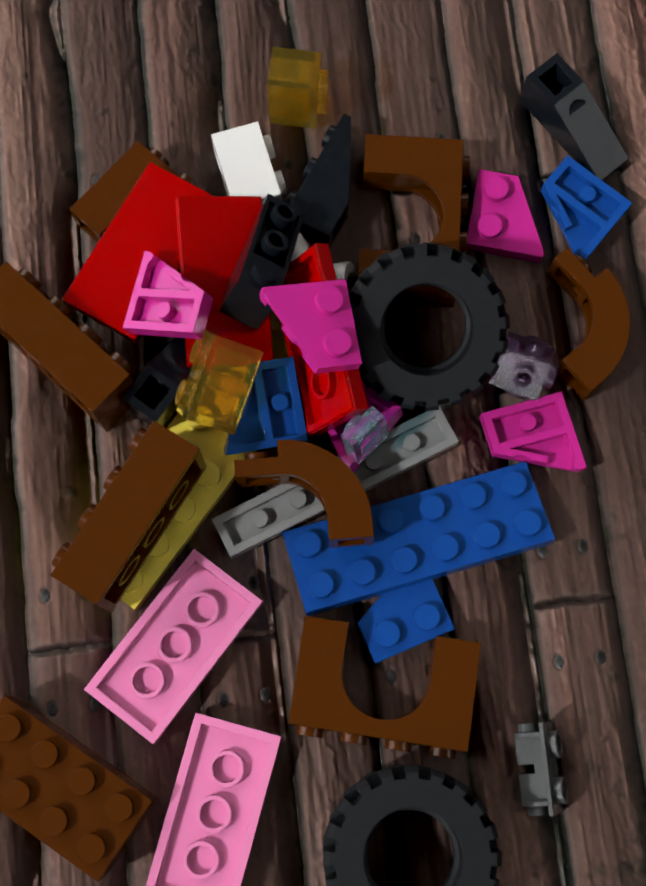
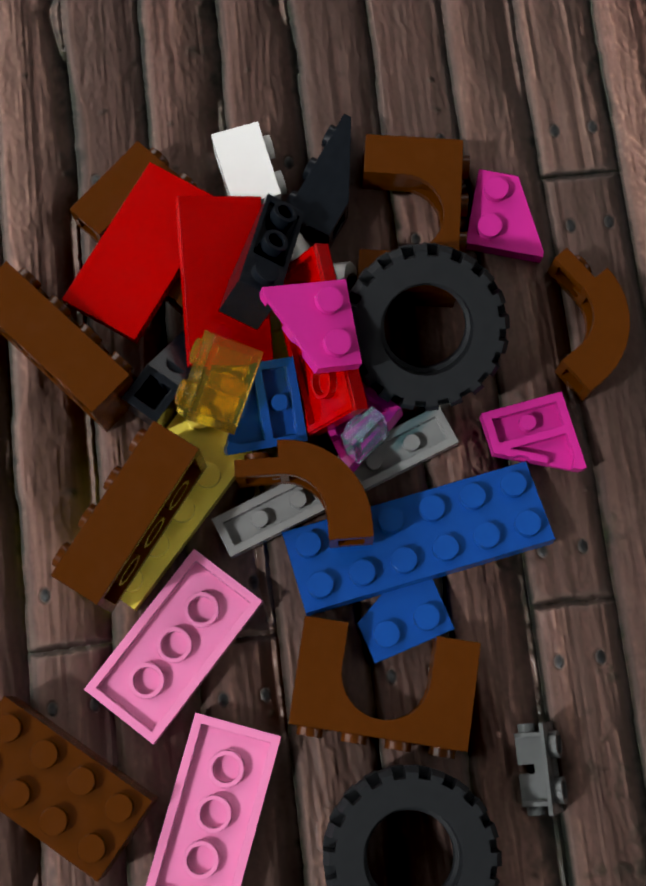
dark pink wing [122,251,214,339] -> none
clear yellow brick [267,47,329,129] -> none
clear purple brick [489,331,559,401] -> none
black slope [519,53,629,181] -> none
blue wing [540,155,632,261] -> none

